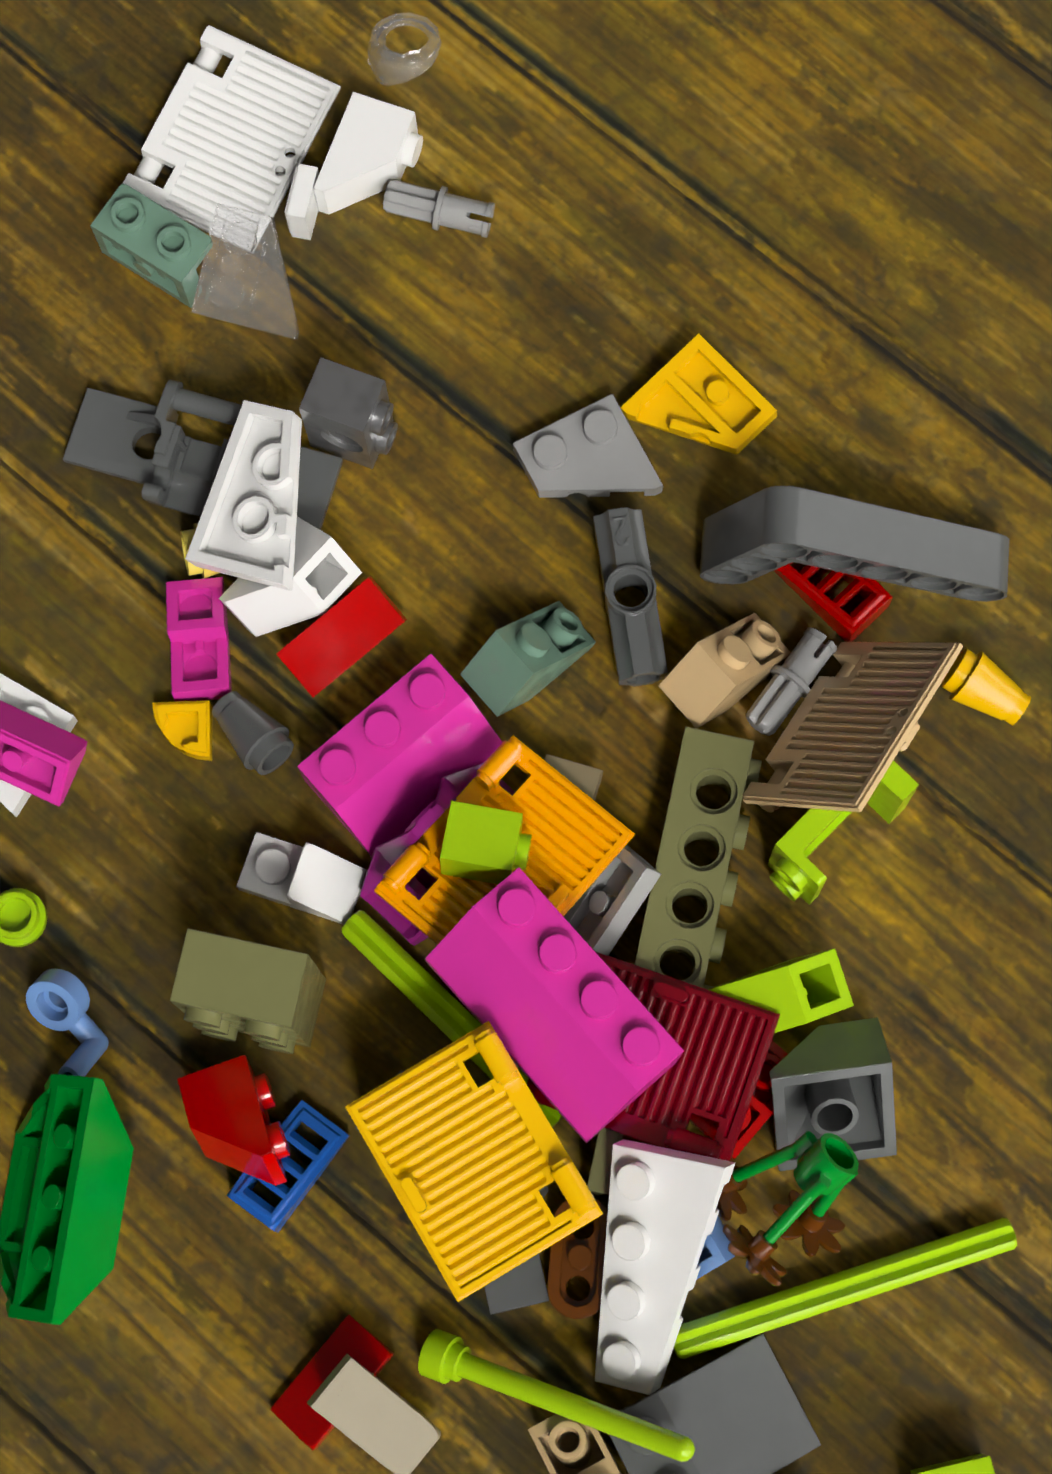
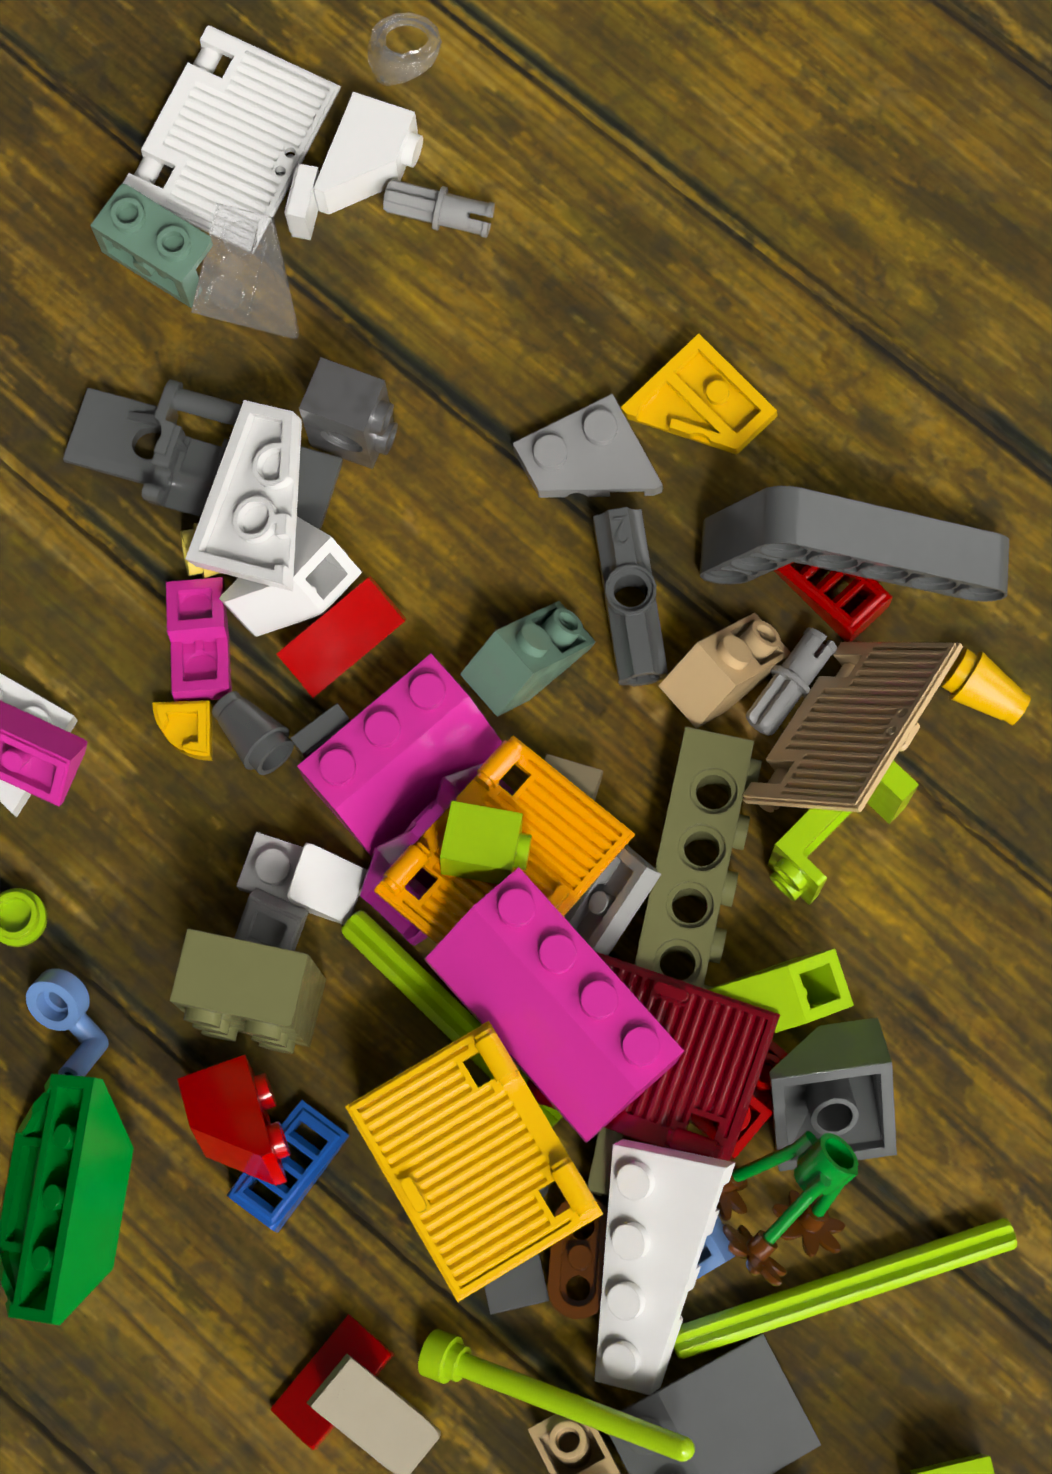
none -> light grey tile [234,888,309,951]
none -> dark grey tile [291,703,350,760]

